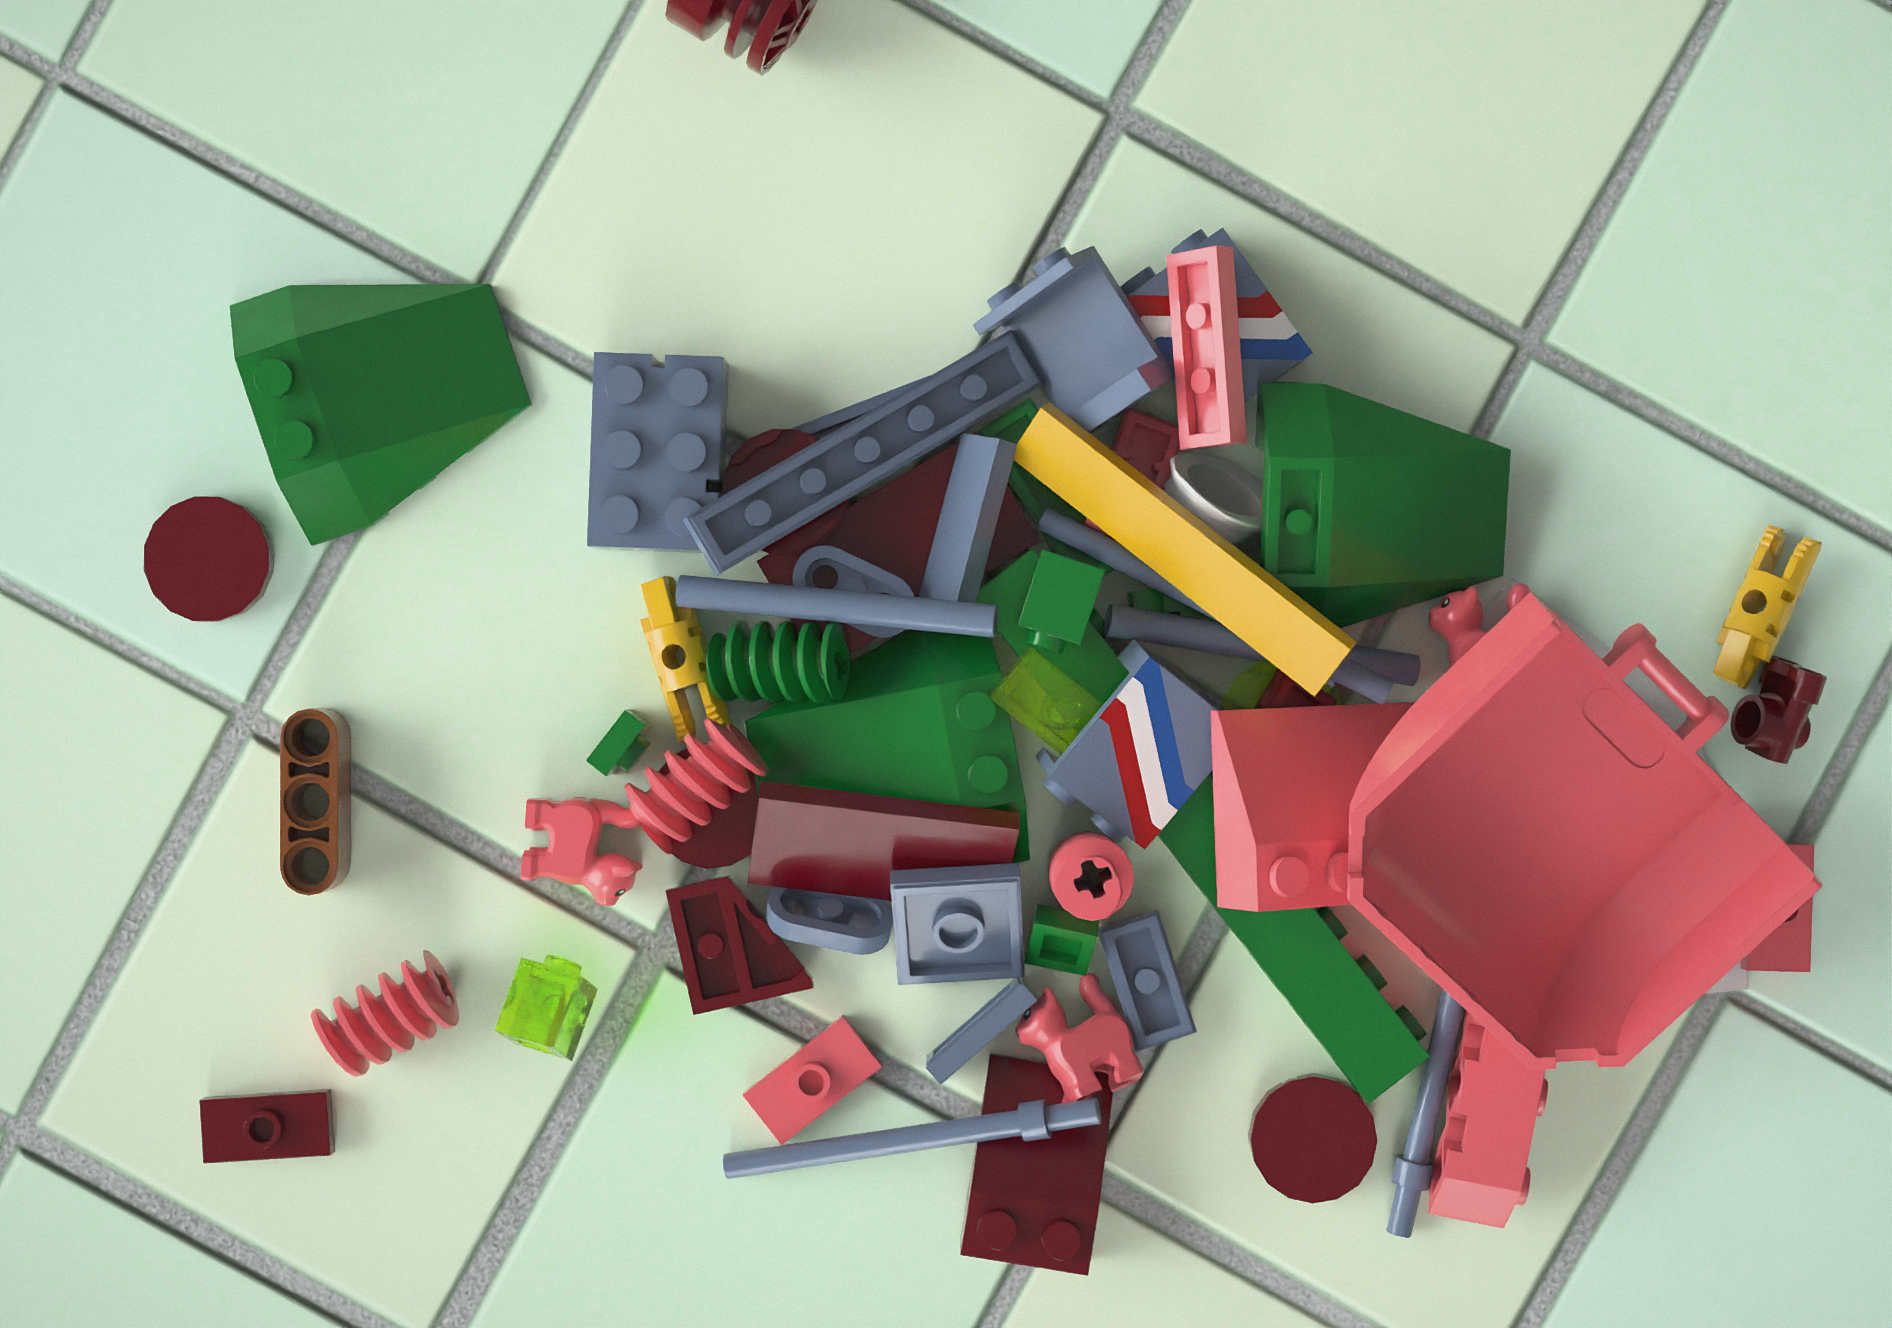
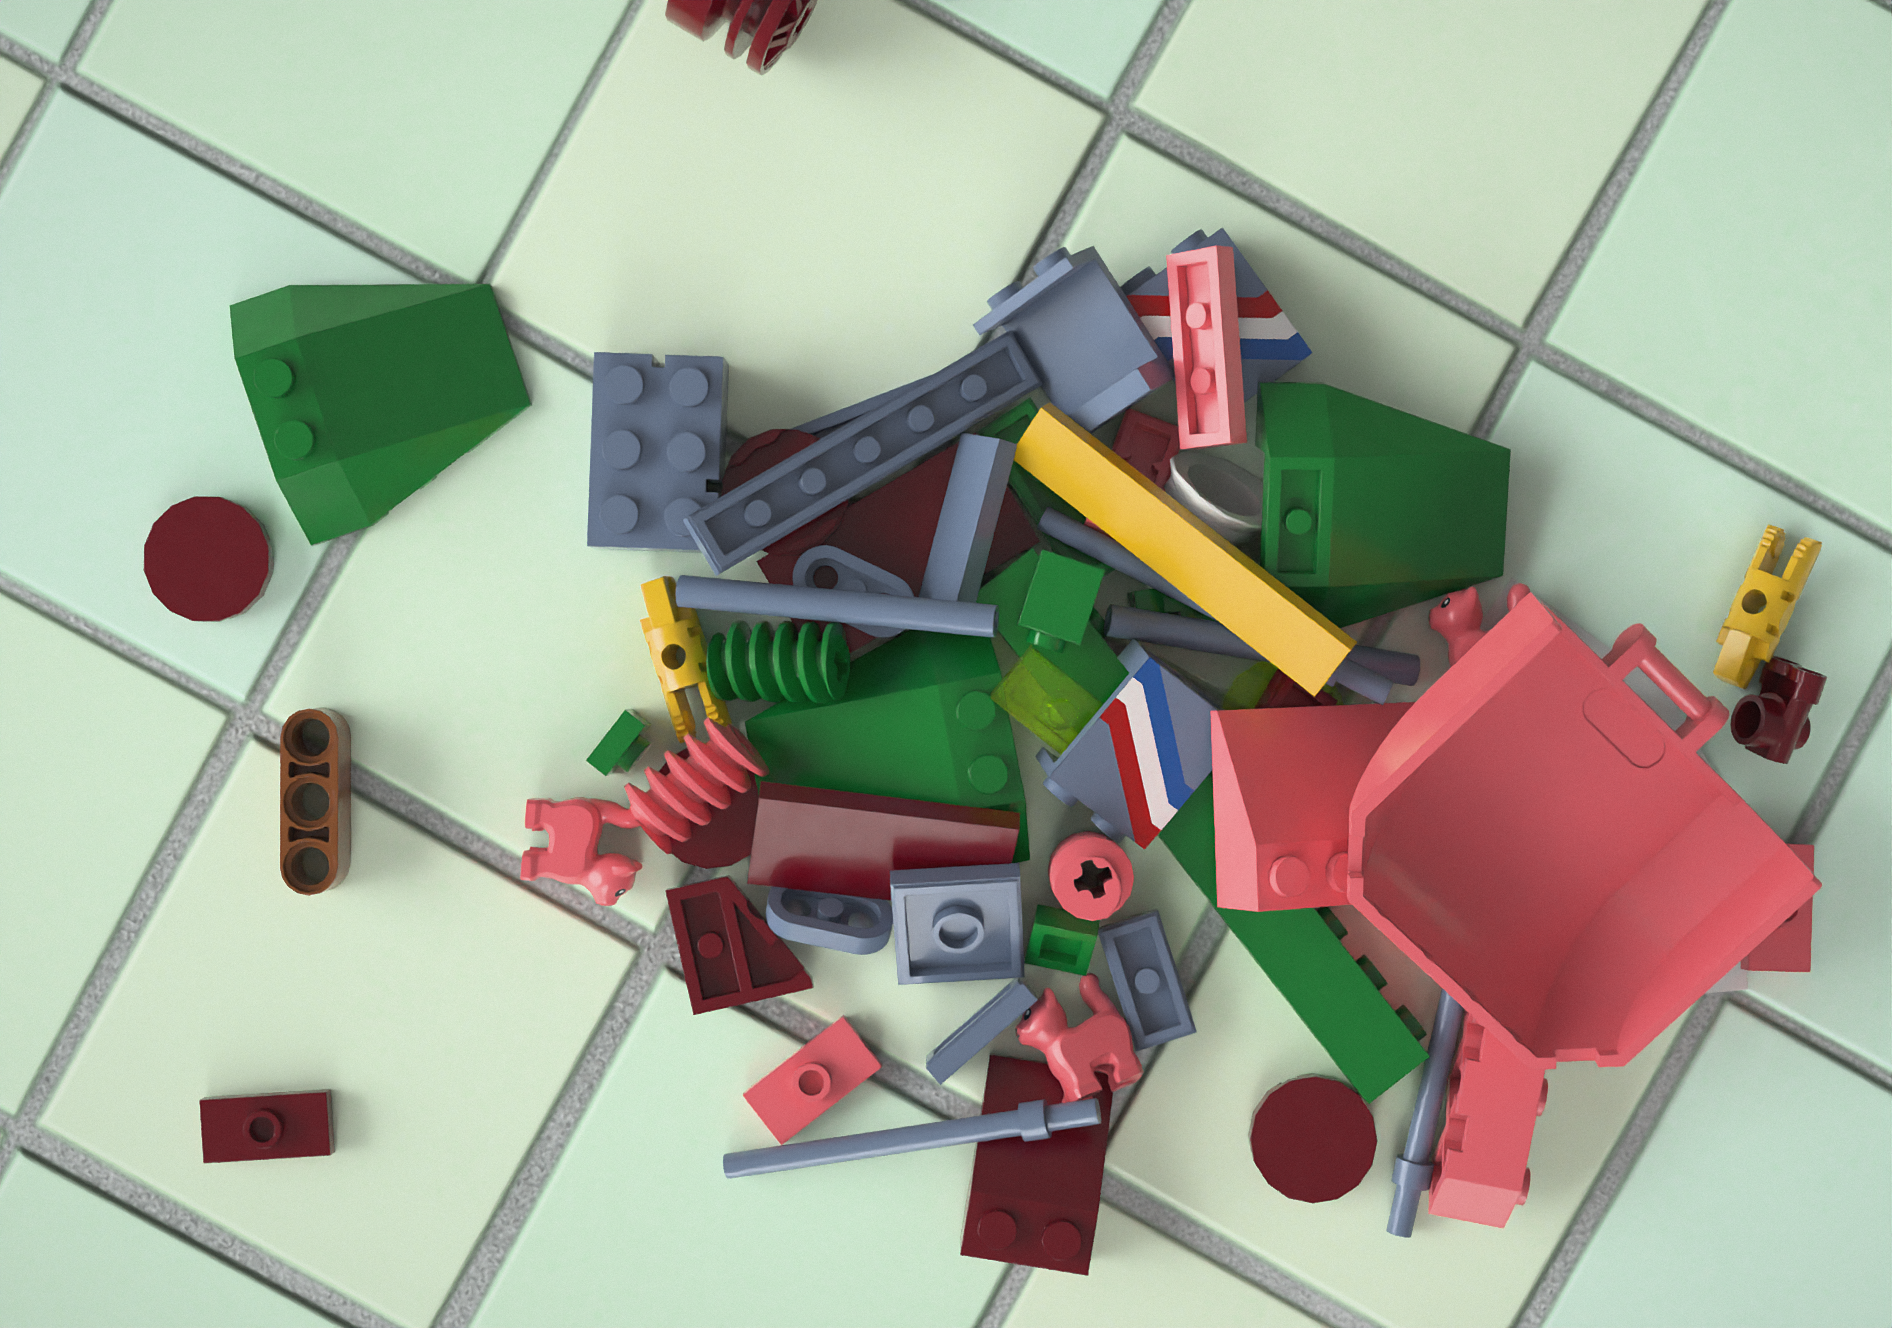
coral piece [310,950,459,1077] -> none
clear neon green brick [495,954,598,1061] -> none

